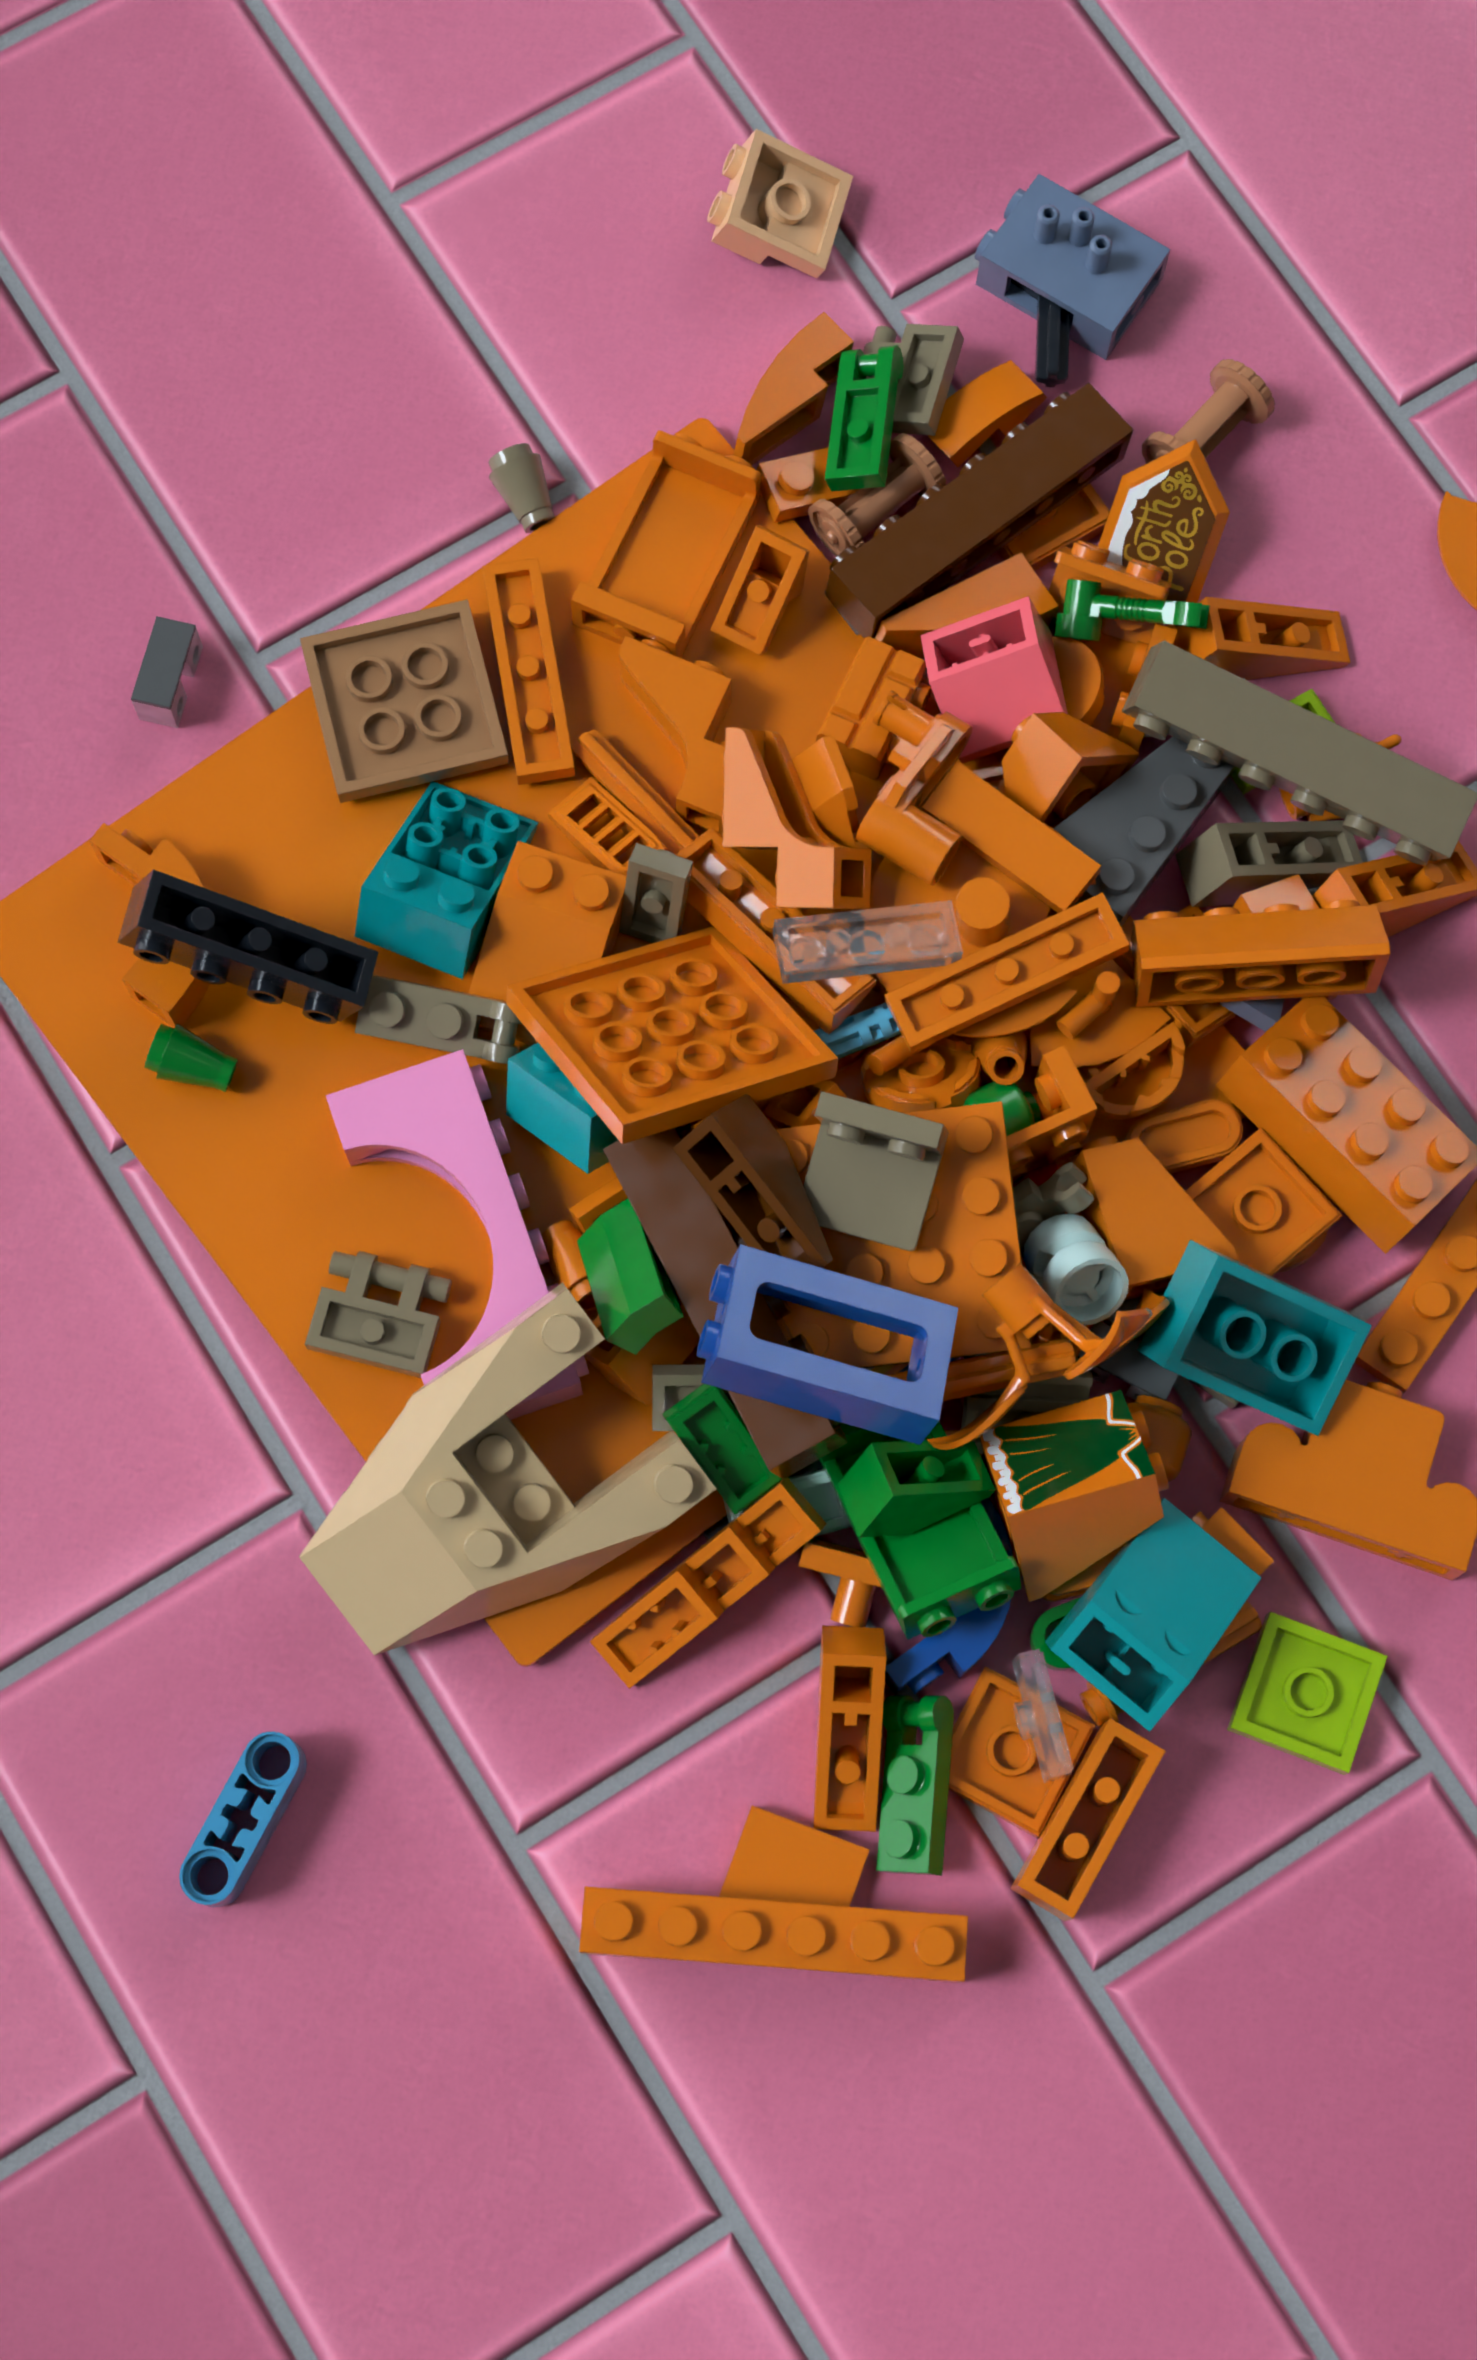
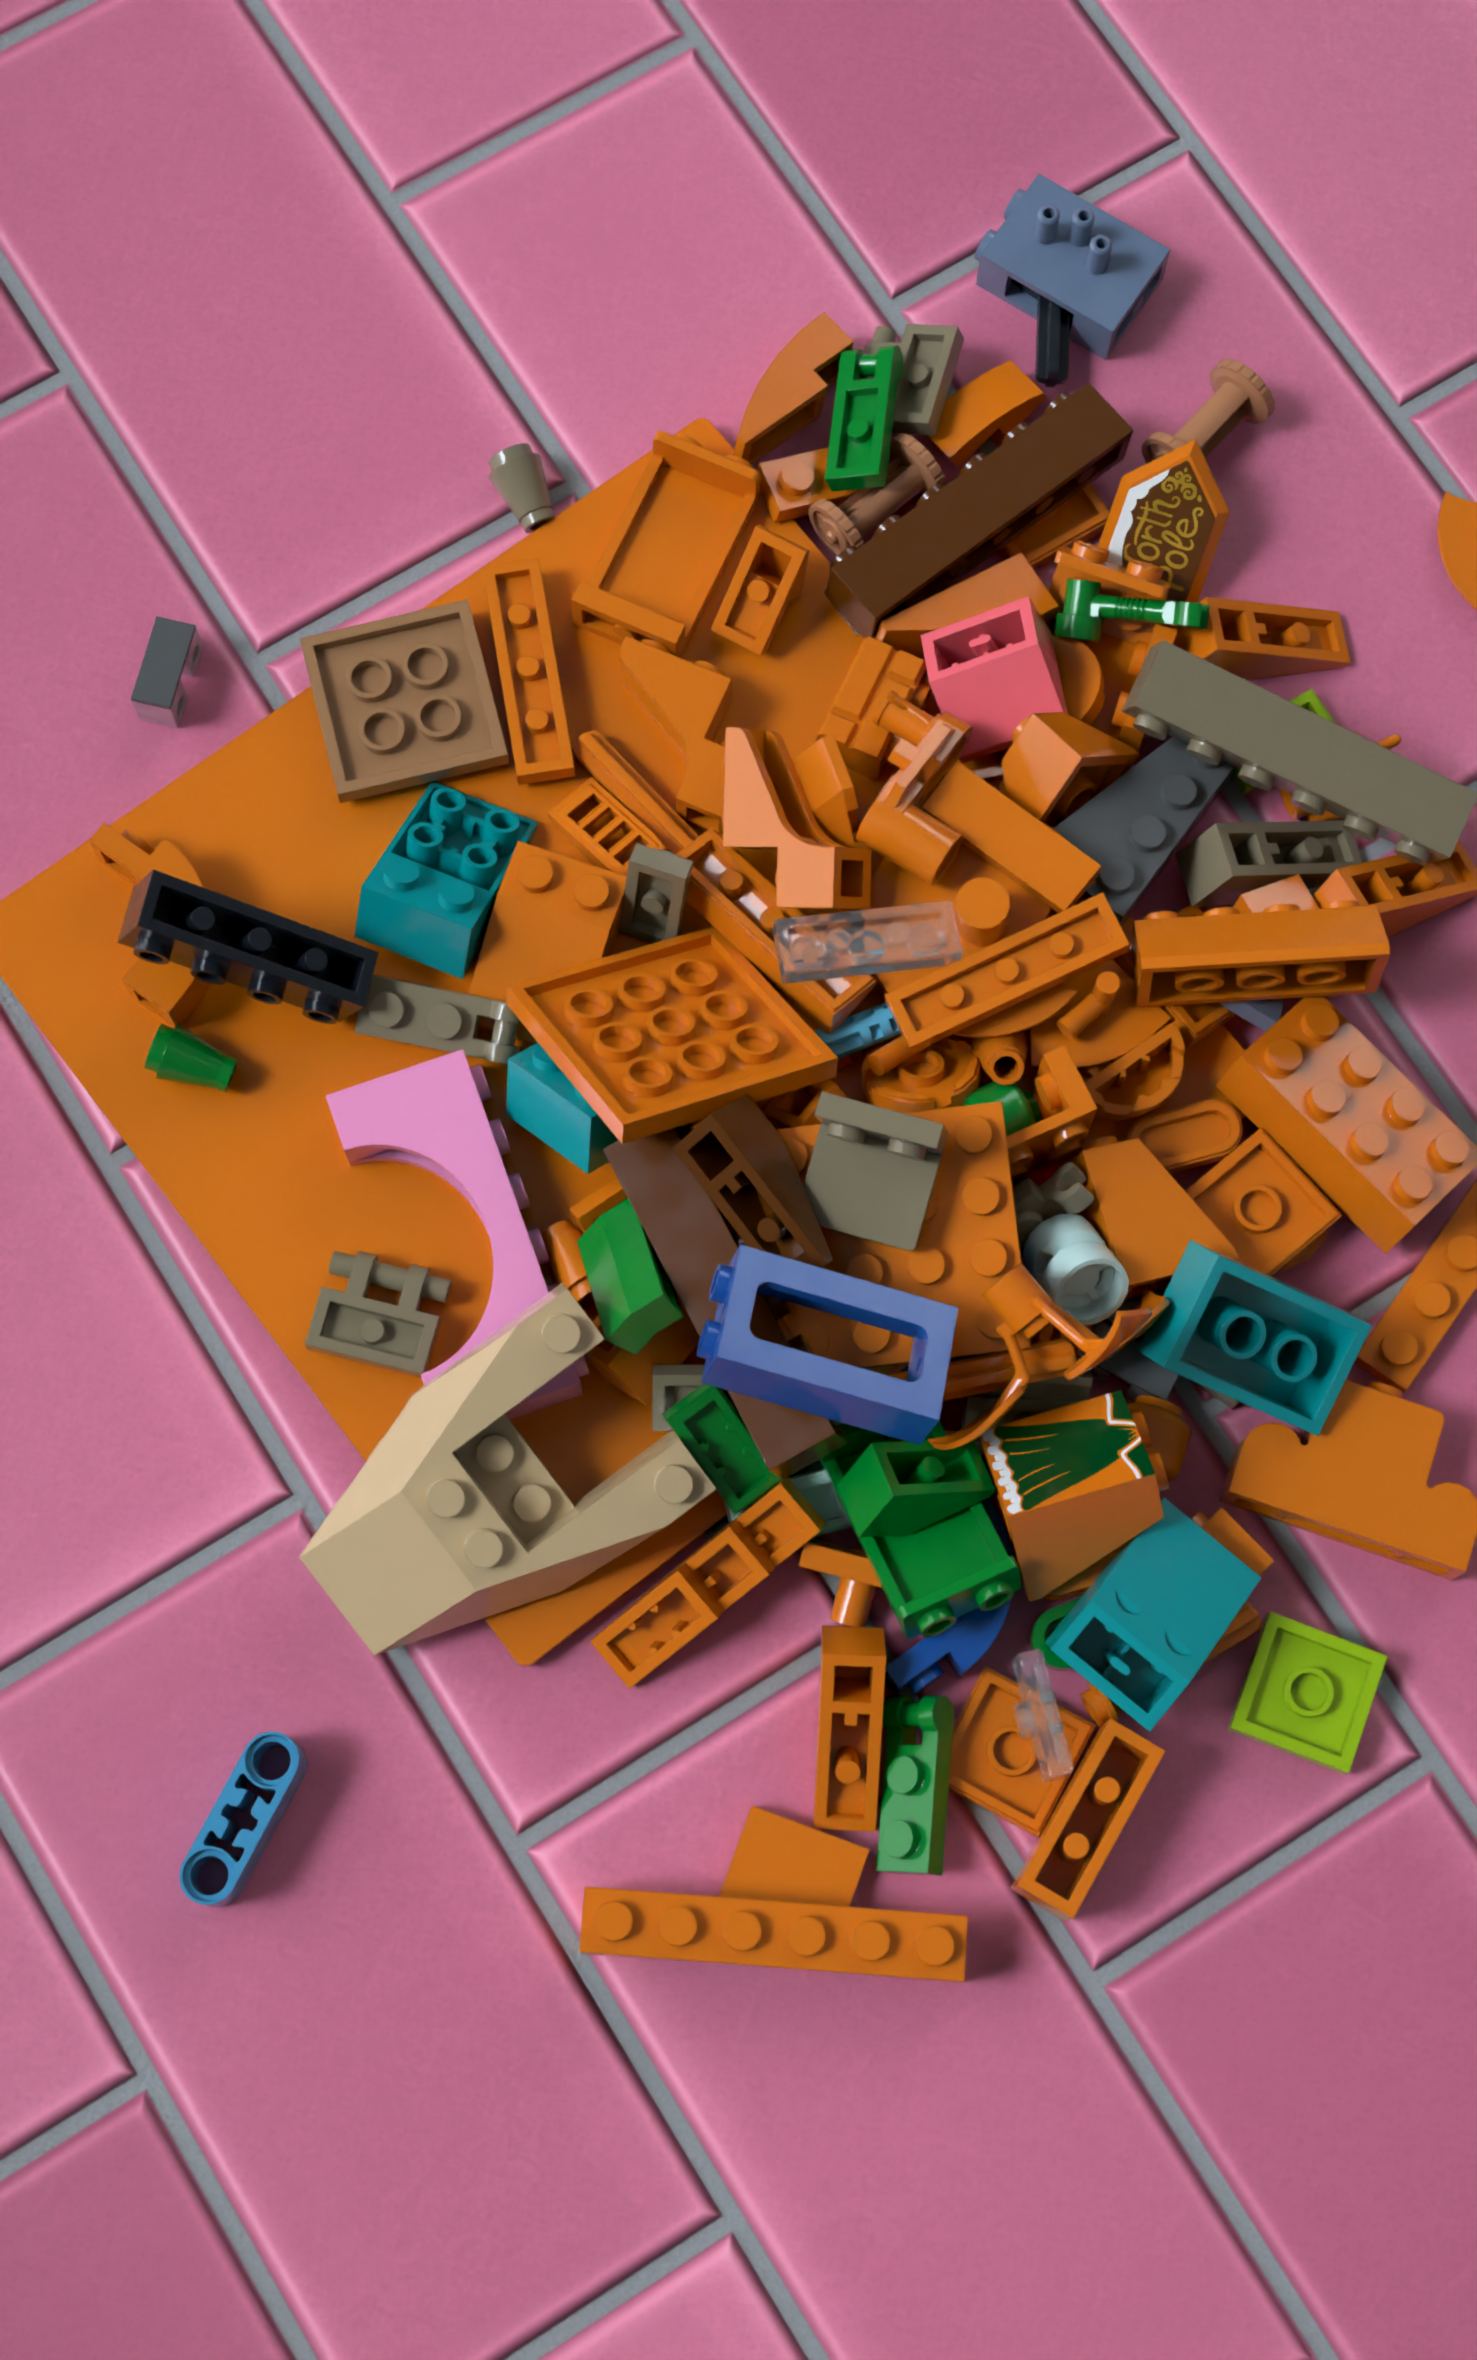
light nougat plate [707,129,853,279] -> none

